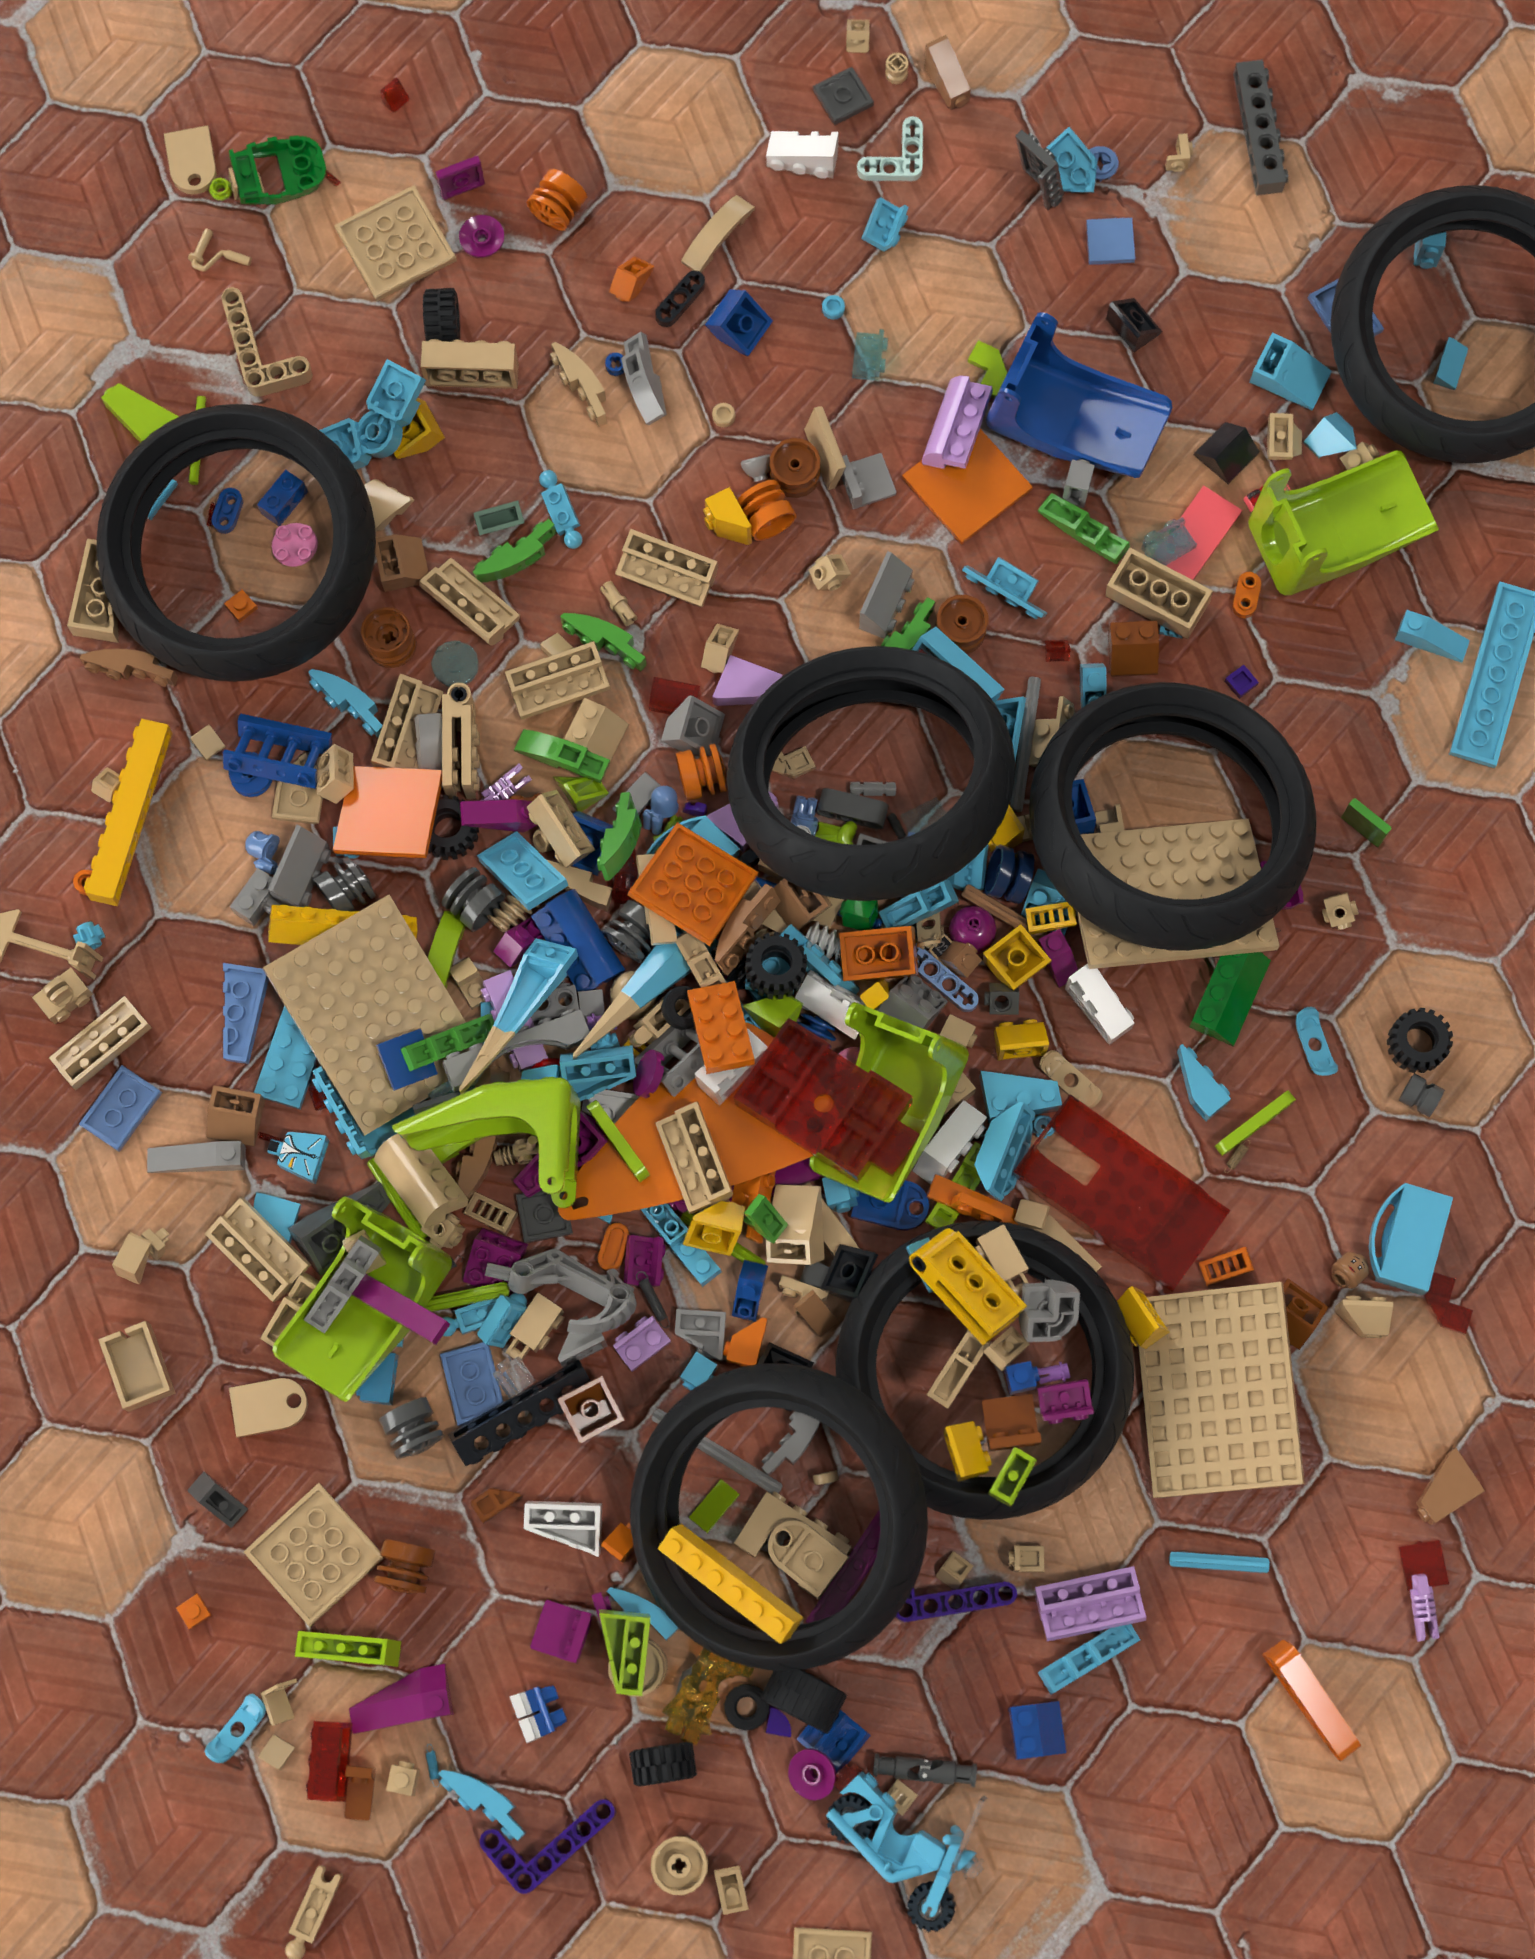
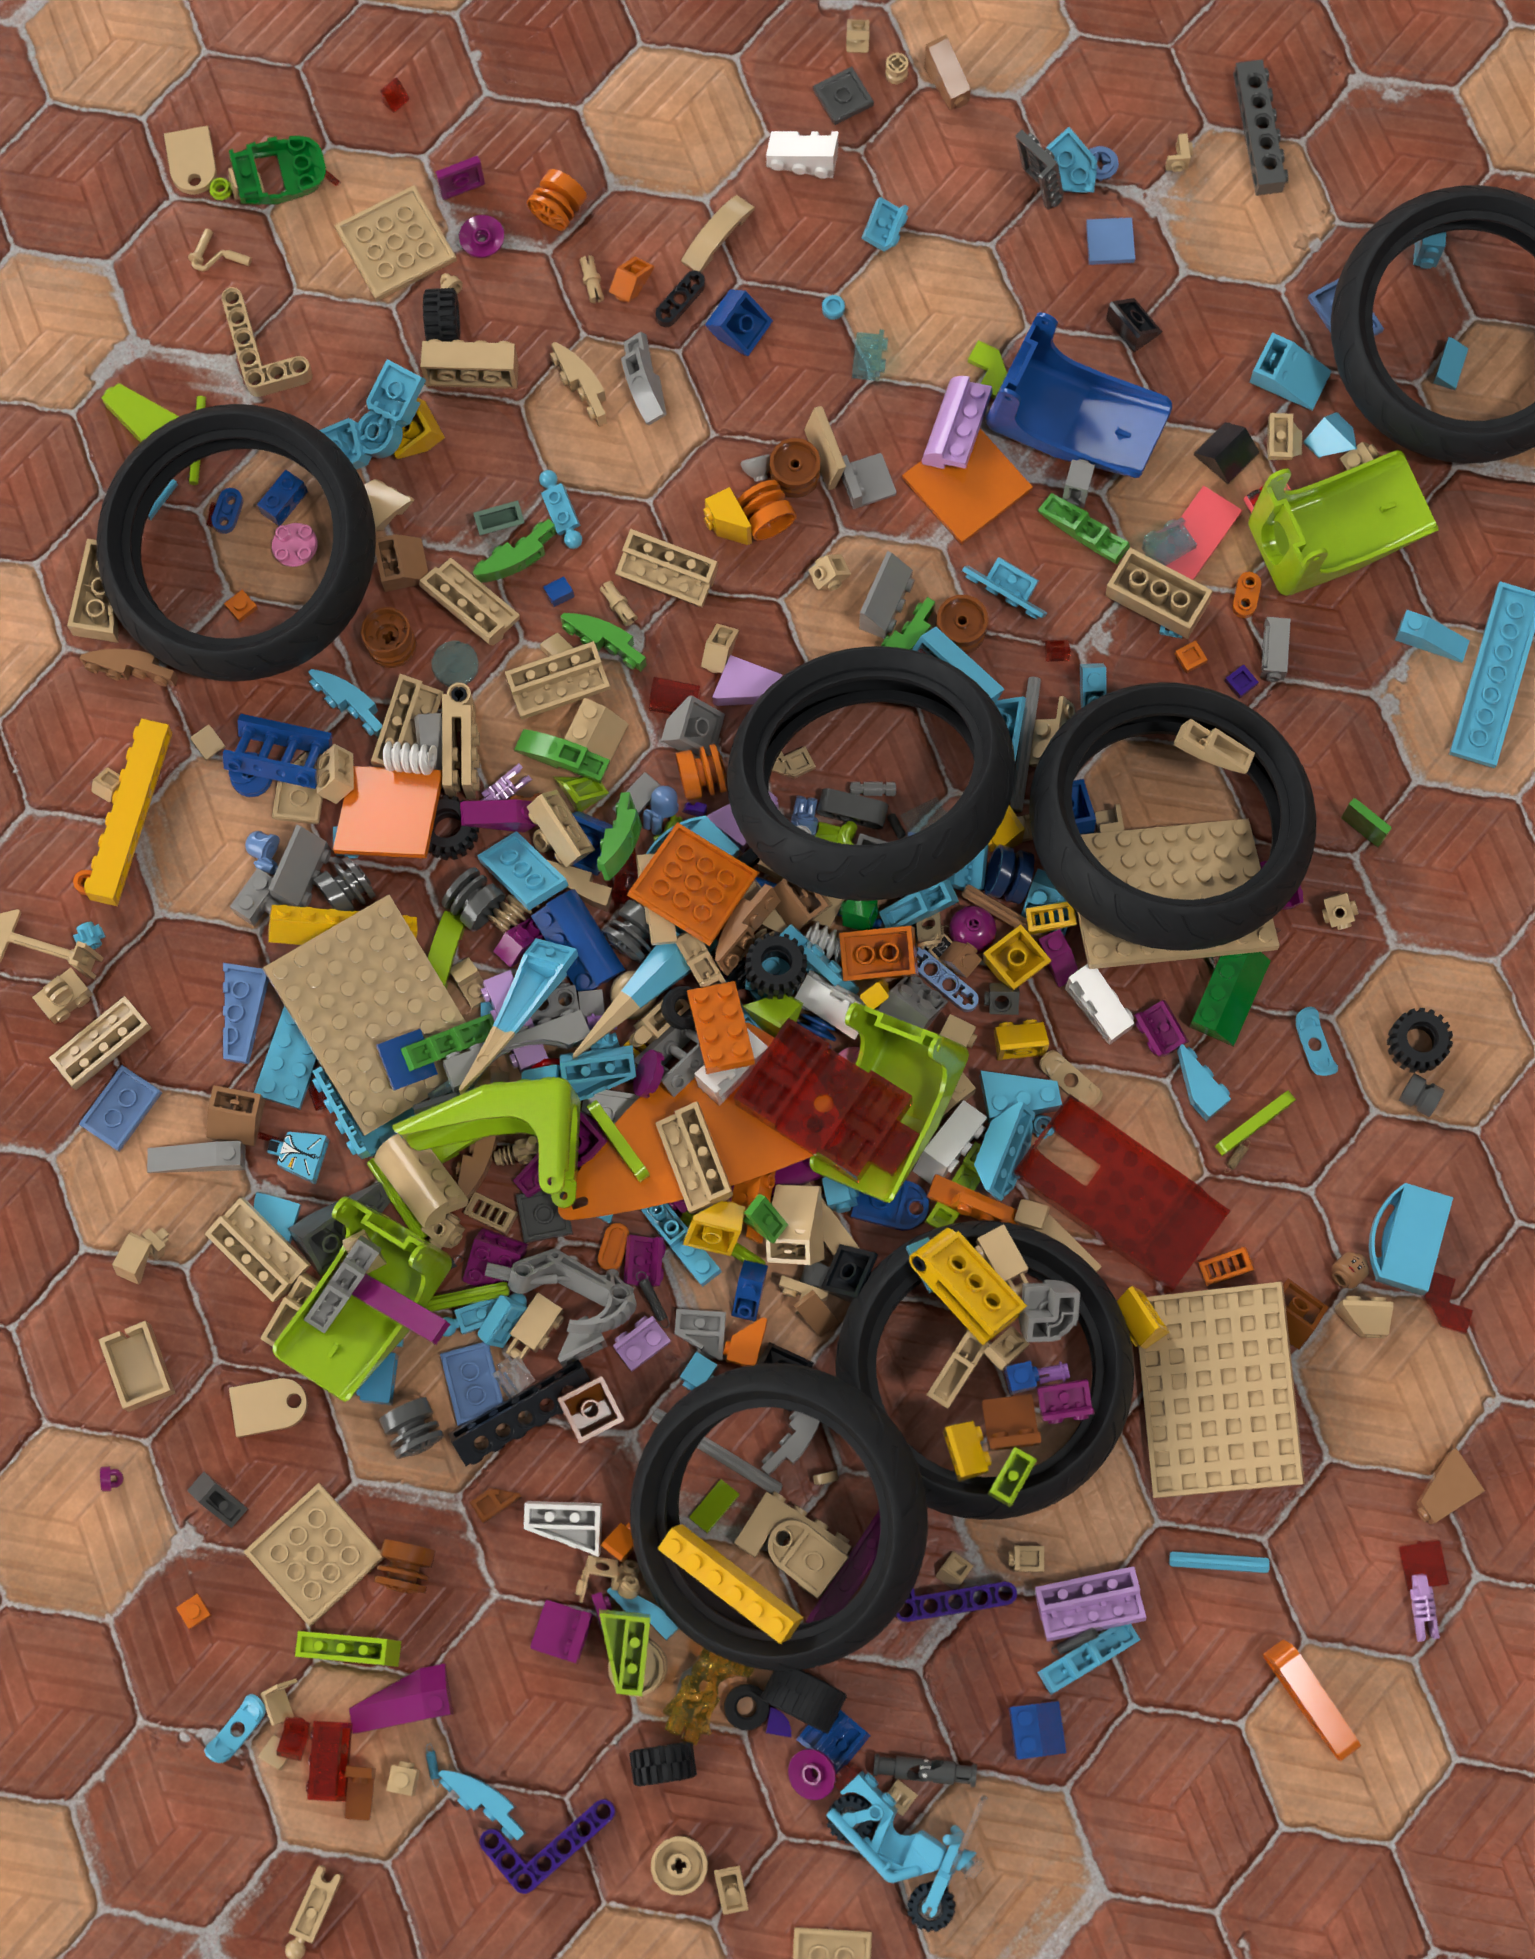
blue hips [510,1686,568,1743] -> none
blue bush [605,353,624,376] -> none
tan tile [712,403,735,427] -> none
light aqua beam [857,116,923,181] -> none
dark orange slope [1108,621,1159,677] -> none
none -> magenta tile [100,1466,124,1492]
none -> clear red bracket [276,1717,310,1761]
none -> white piece [383,741,437,775]
none -> tan tile [440,273,463,295]
none -> blue slope [543,576,574,607]
none -> tan piece [576,1555,640,1603]
none -> tan pin [579,255,604,303]
none -> dark grey piece [1051,1627,1104,1655]
none -> magenta bracket [1135,1000,1189,1057]
none -> tan slope [1173,719,1255,774]
none -> orange plate [1175,640,1208,674]
none -> light grey window [1260,617,1291,682]

